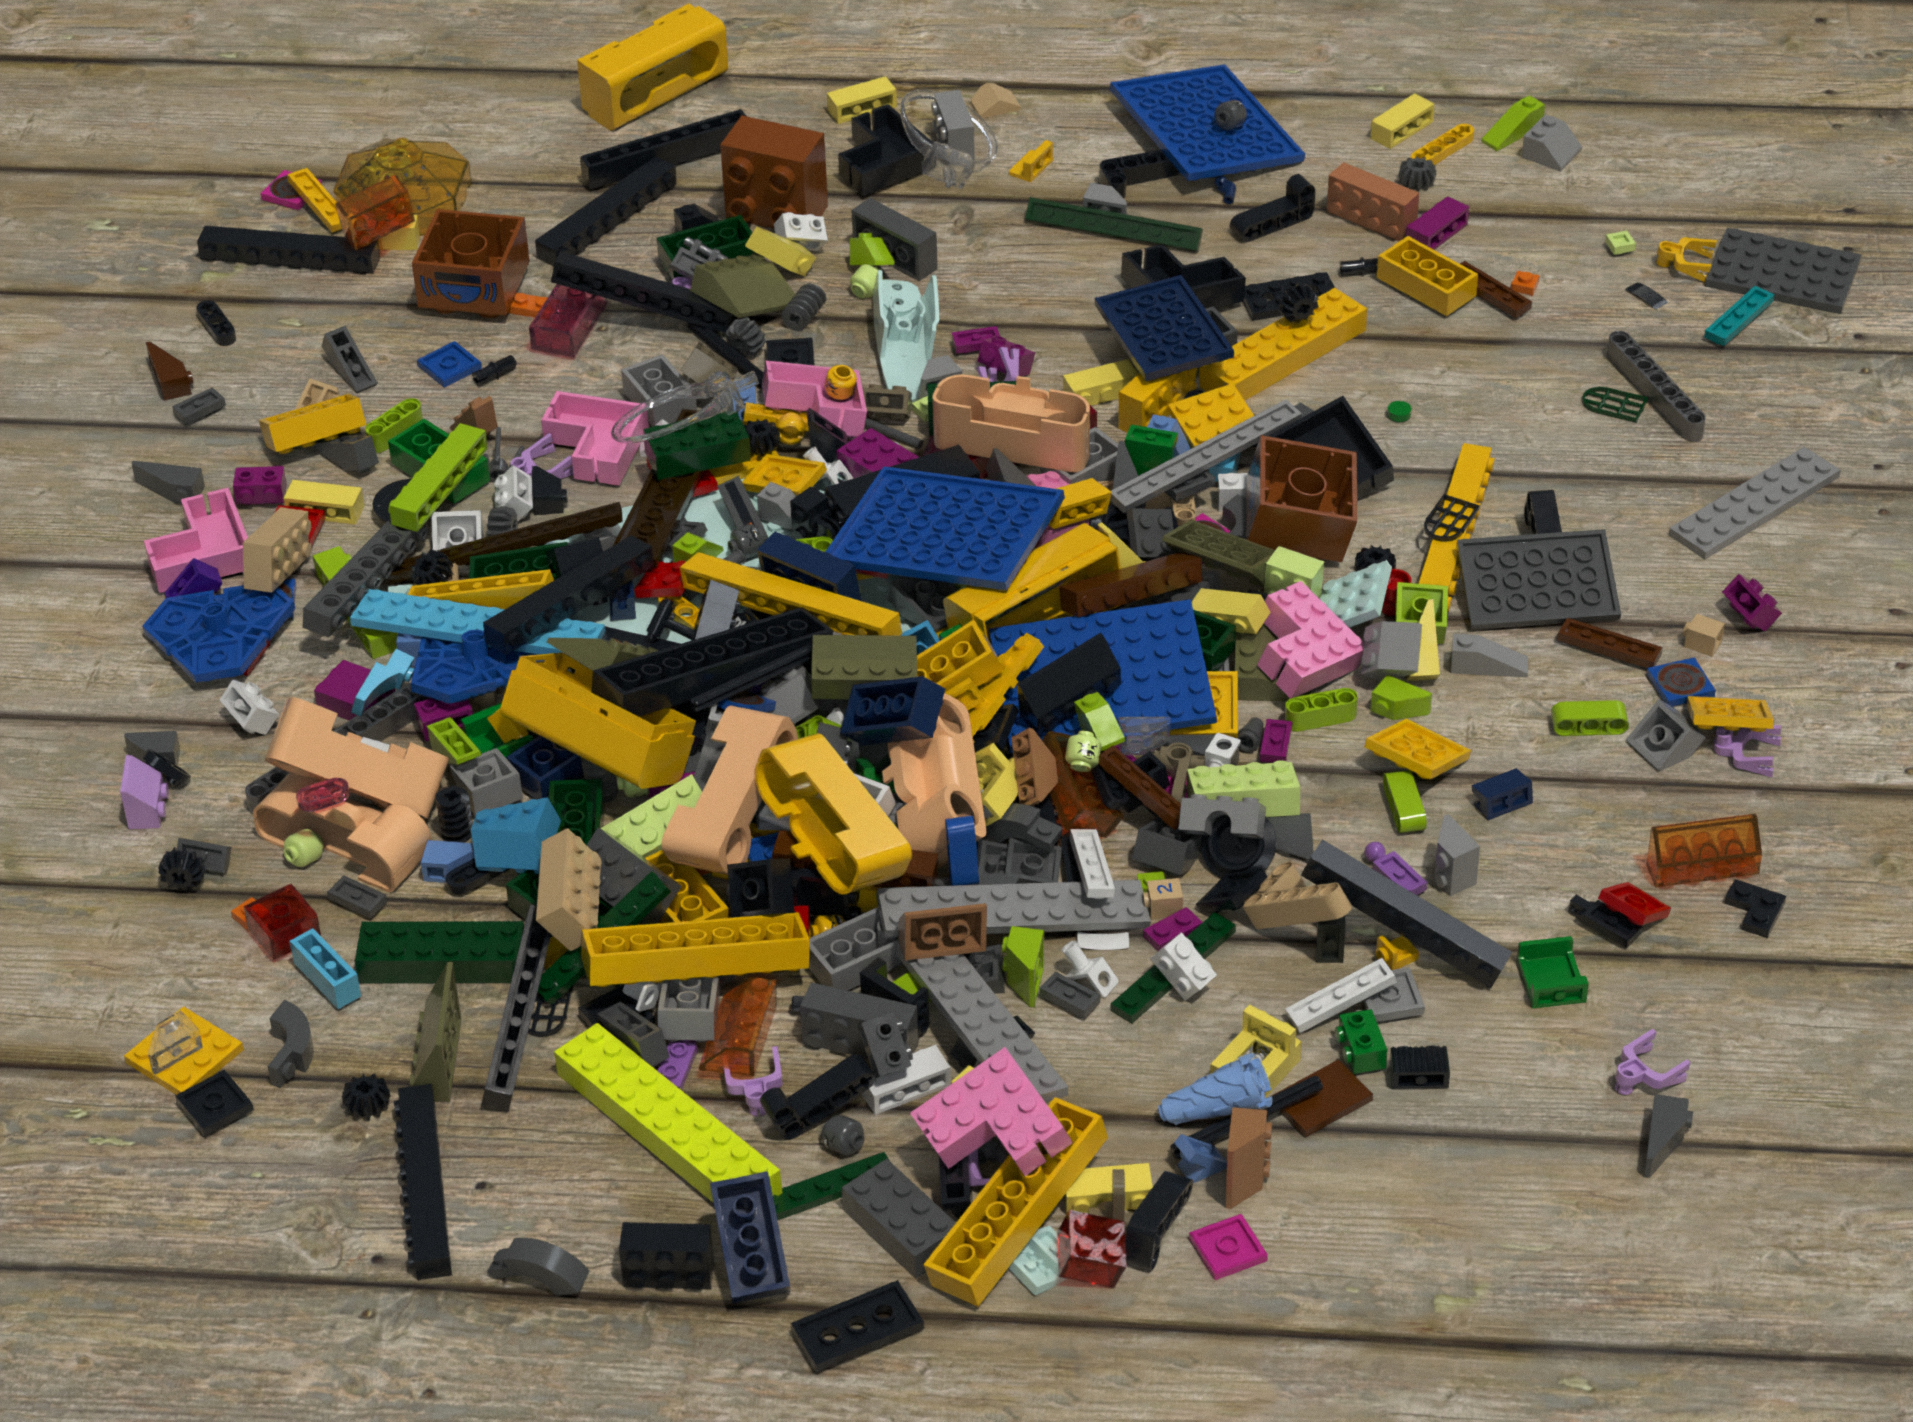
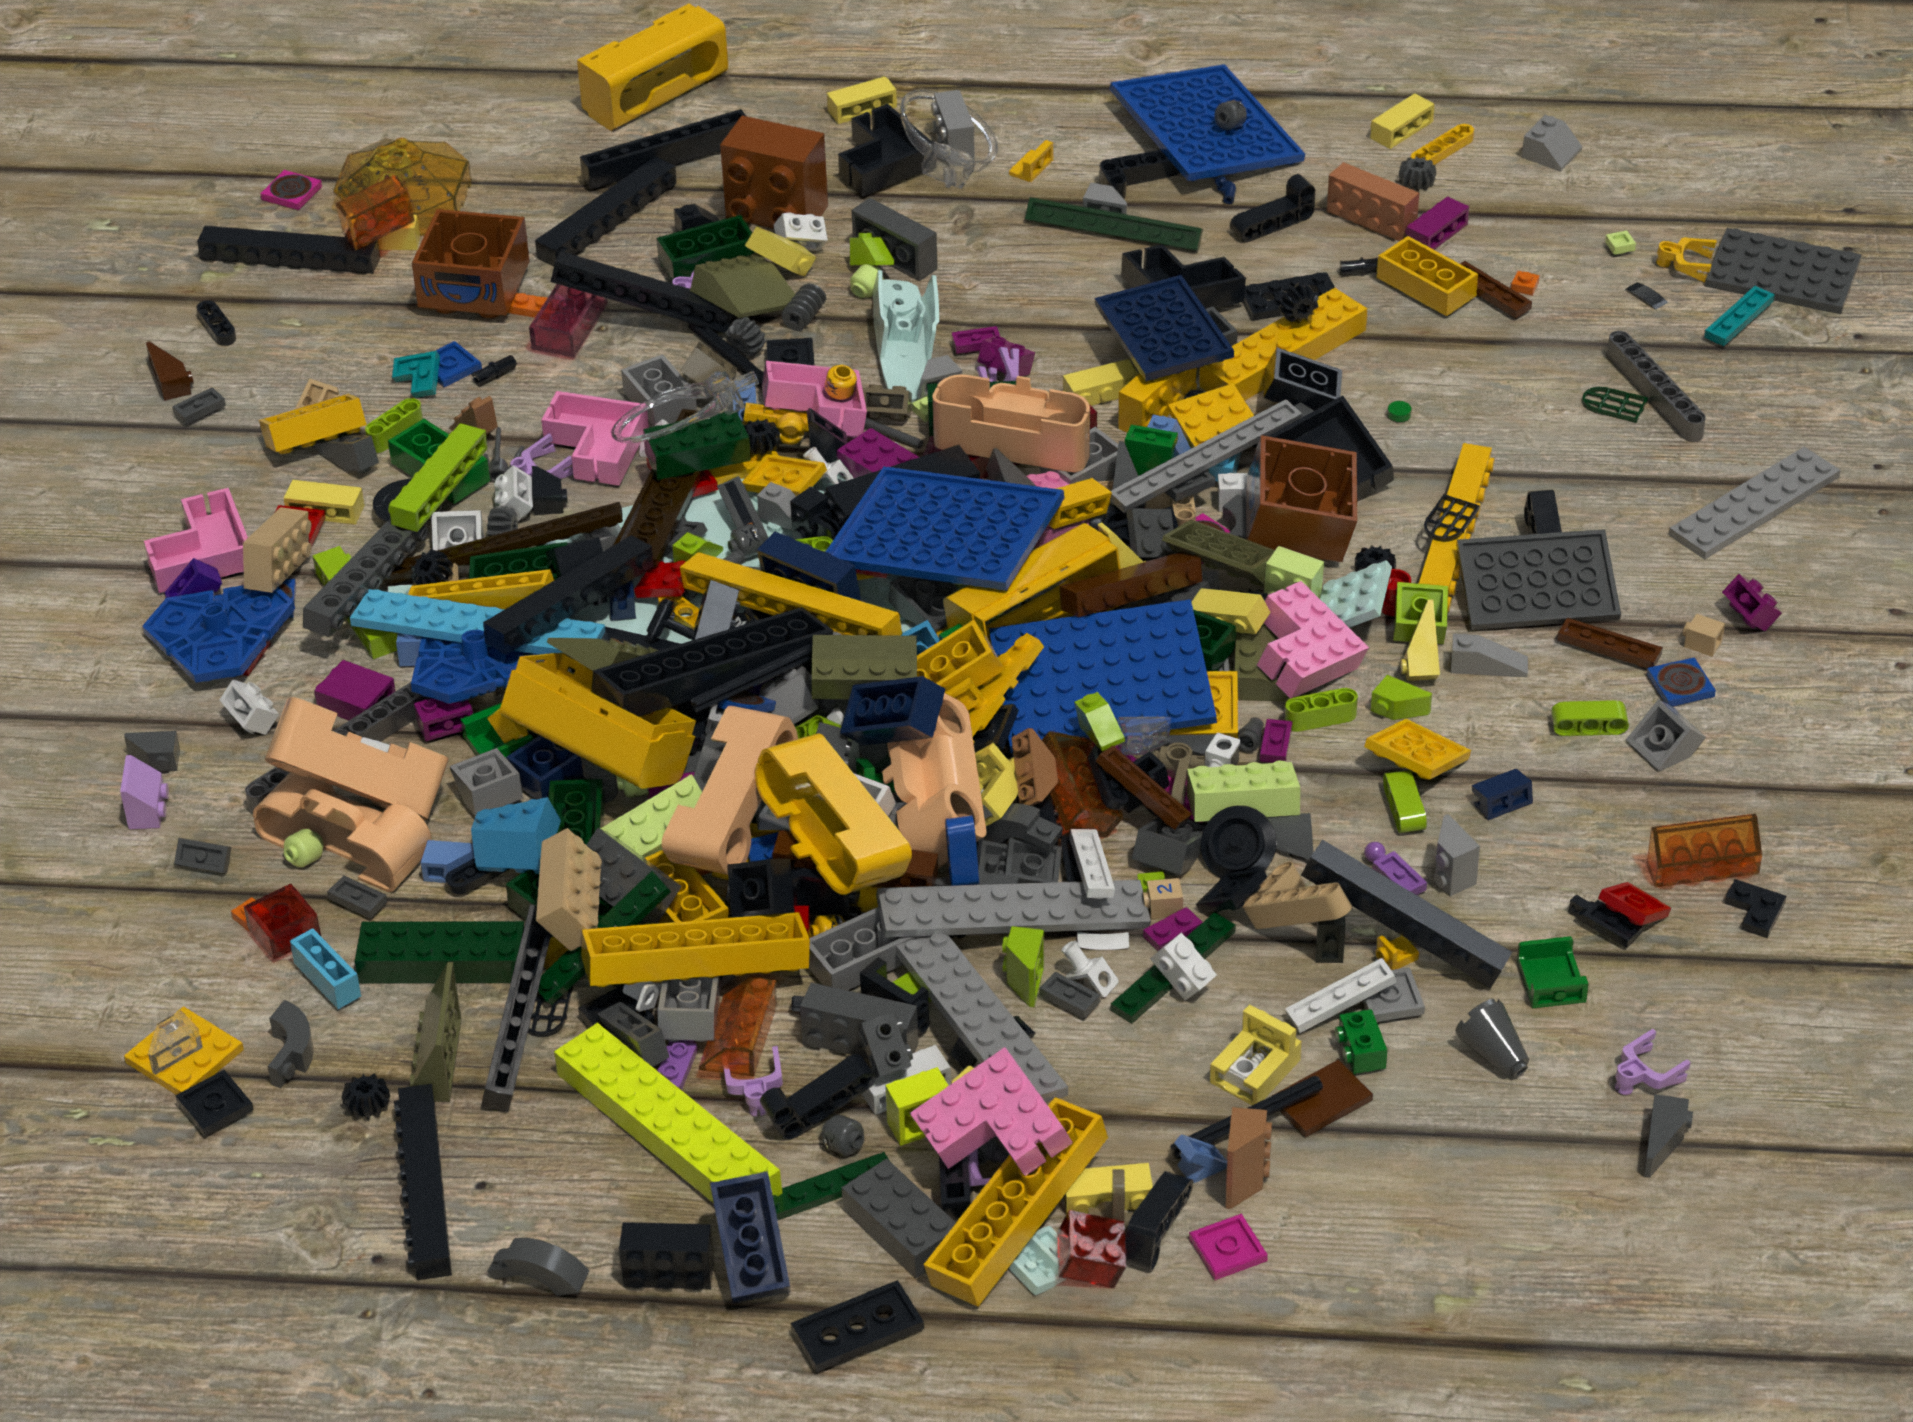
dark grey slope [131,461,205,503] -> none
black plate [142,749,191,786] -> none
black gear [158,847,205,892] -> none
magenta brick [233,466,287,505] -> none
yellow plate [288,168,350,232] -> none
clear pink plate [296,778,350,812] -> none
dark grey slope [322,326,378,393] -> none
medium azure slope [351,649,414,716] -> none
lime slope [427,717,481,765] -> none
black piece [435,786,473,843] -> none
dark grey plate [670,237,728,280] -> none
medium nougat slope [898,903,987,960] -> none
dark grey slope [964,944,1005,994] -> none
tan slope [970,83,1021,119] -> none
black slope [1017,633,1121,736] -> none
yellowish green head [1065,731,1101,772] -> none
light blue cone [1158,1053,1272,1125] -> none
light grey arch [1179,794,1266,839] -> none
light grey slope [1361,621,1422,682] -> none
black brick [1389,1045,1450,1089] -> none
lime slope [1481,95,1545,151] -> none
yellow plate [1687,696,1774,732] -> none
lavender piece [1714,725,1781,777] -> none
none -> teal plate [392,351,440,398]
none -> neon yellow brick [885,1067,949,1146]
none -> black brick [1263,347,1342,411]
none -> dark grey cone [1455,999,1529,1077]

